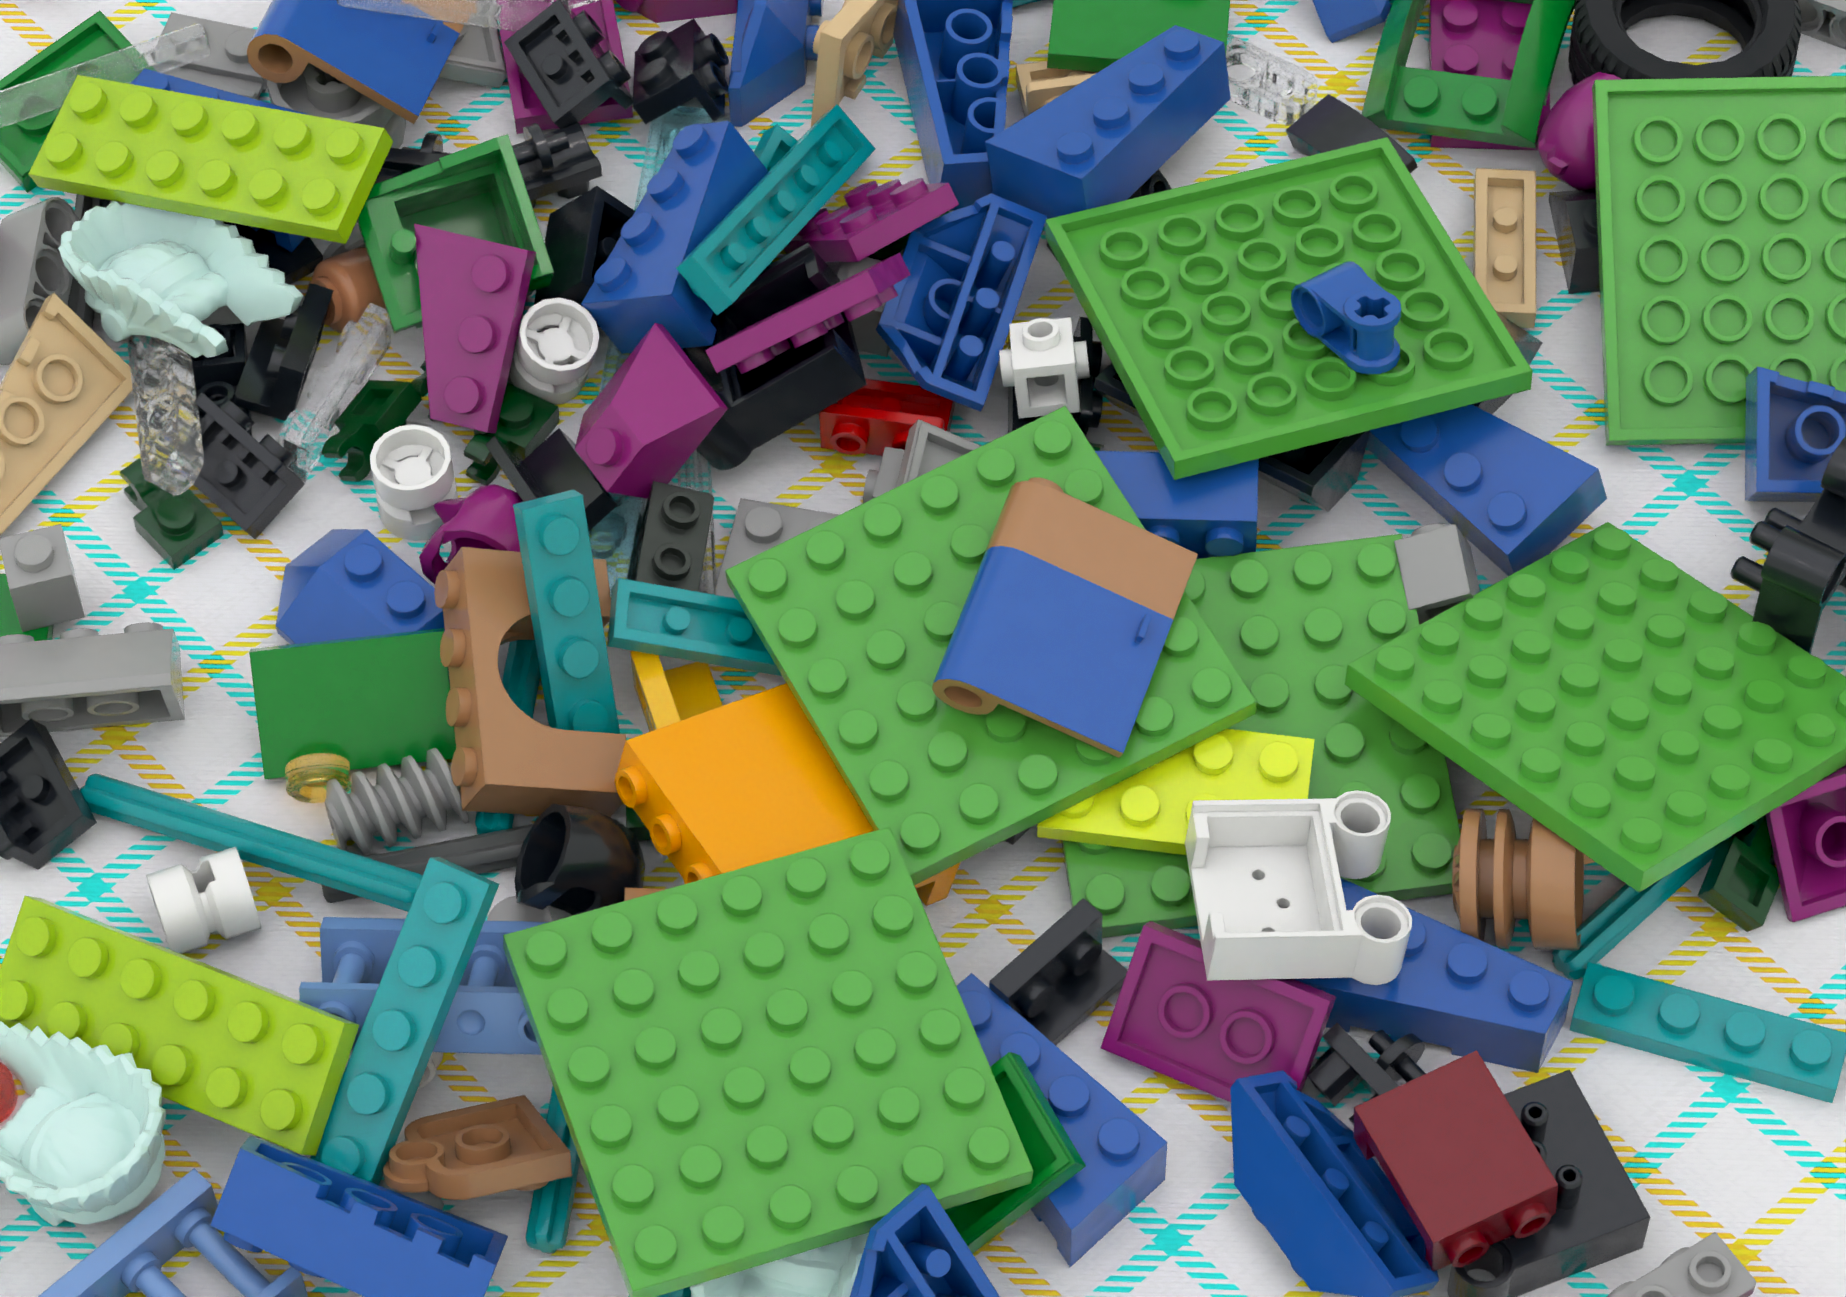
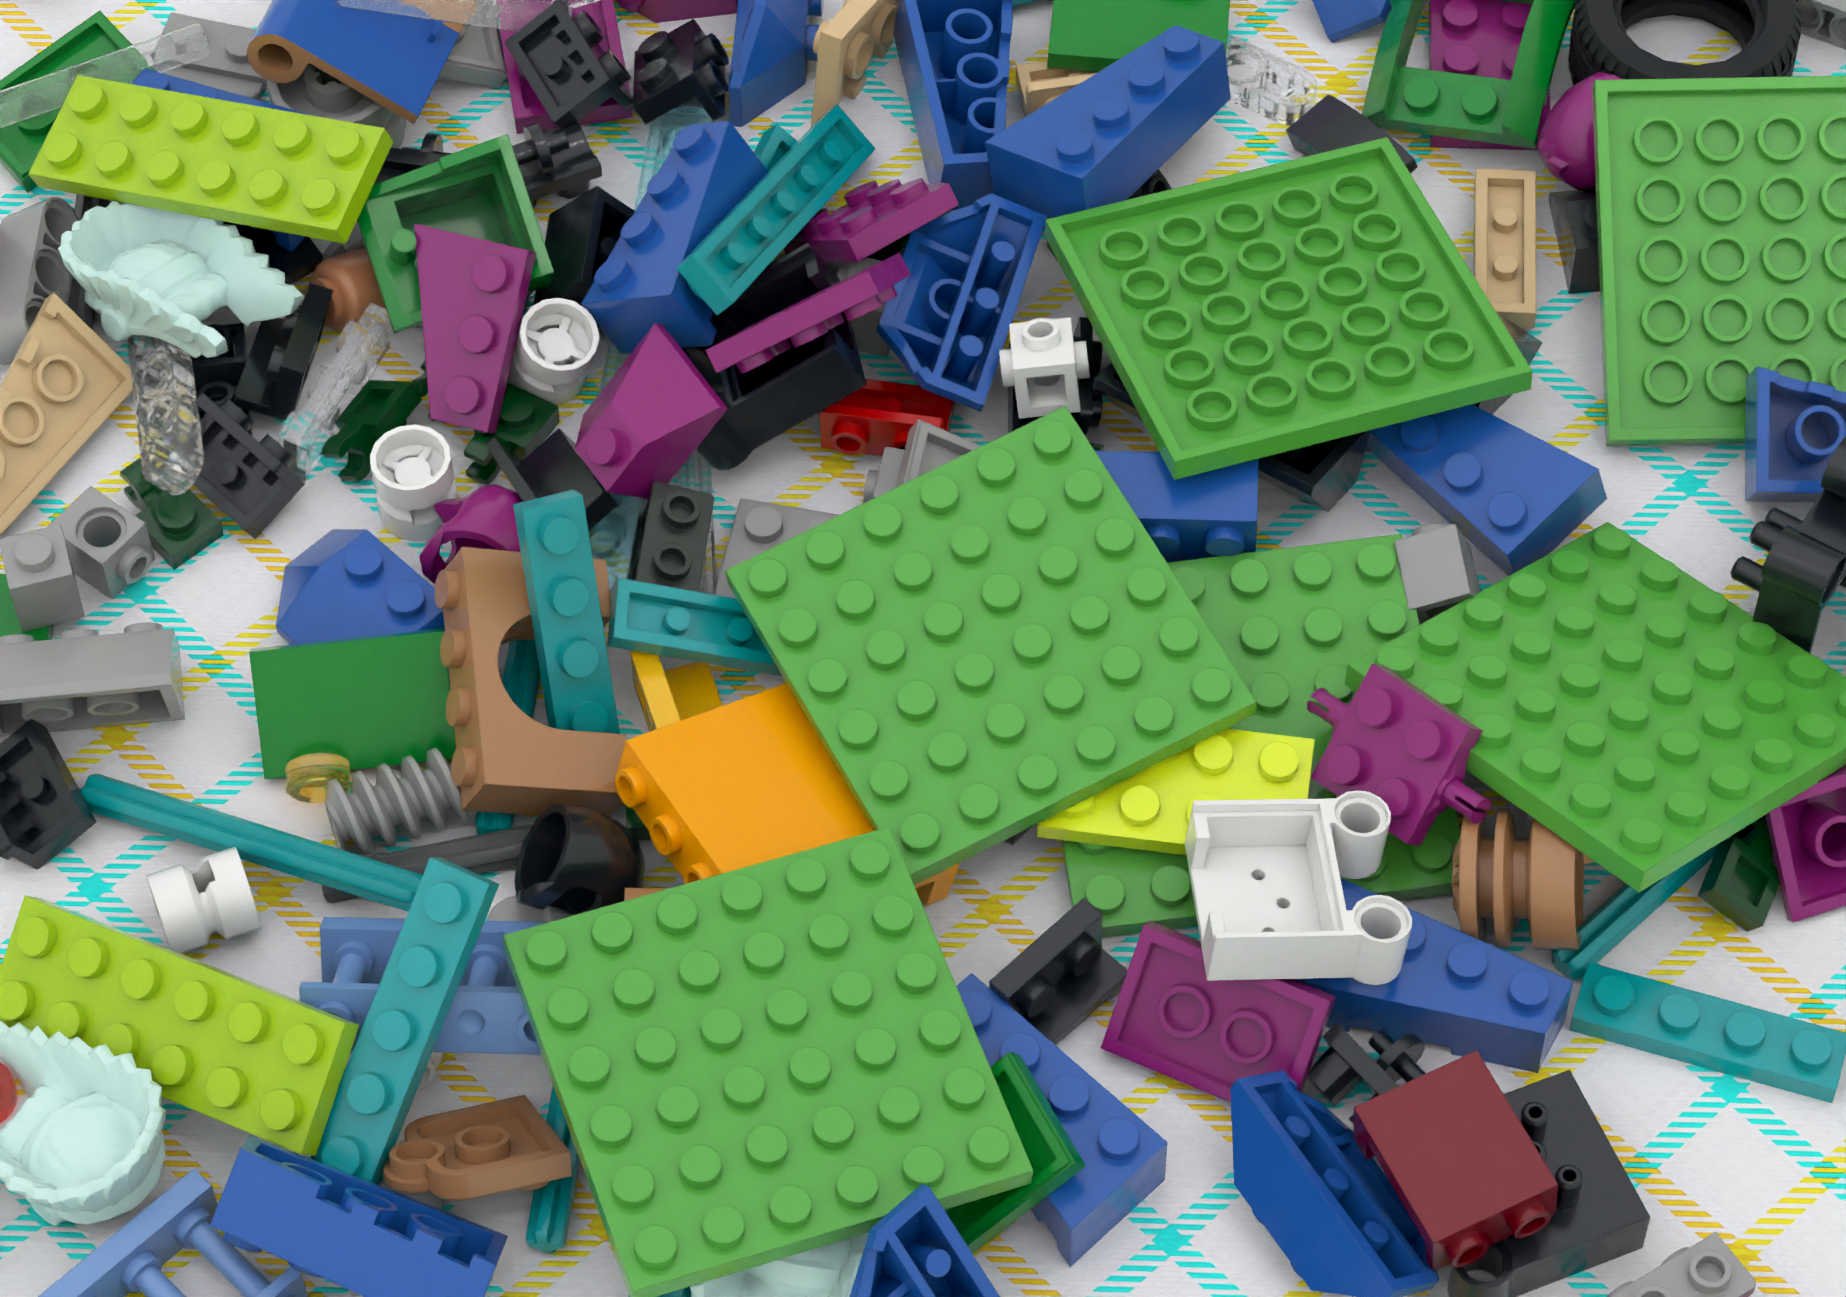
blue door [932,477,1198,758] -> none
blue piece [1291,261,1401,374] -> none
none -> light grey brick [47,486,155,600]
none -> magenta plate [1307,663,1491,846]

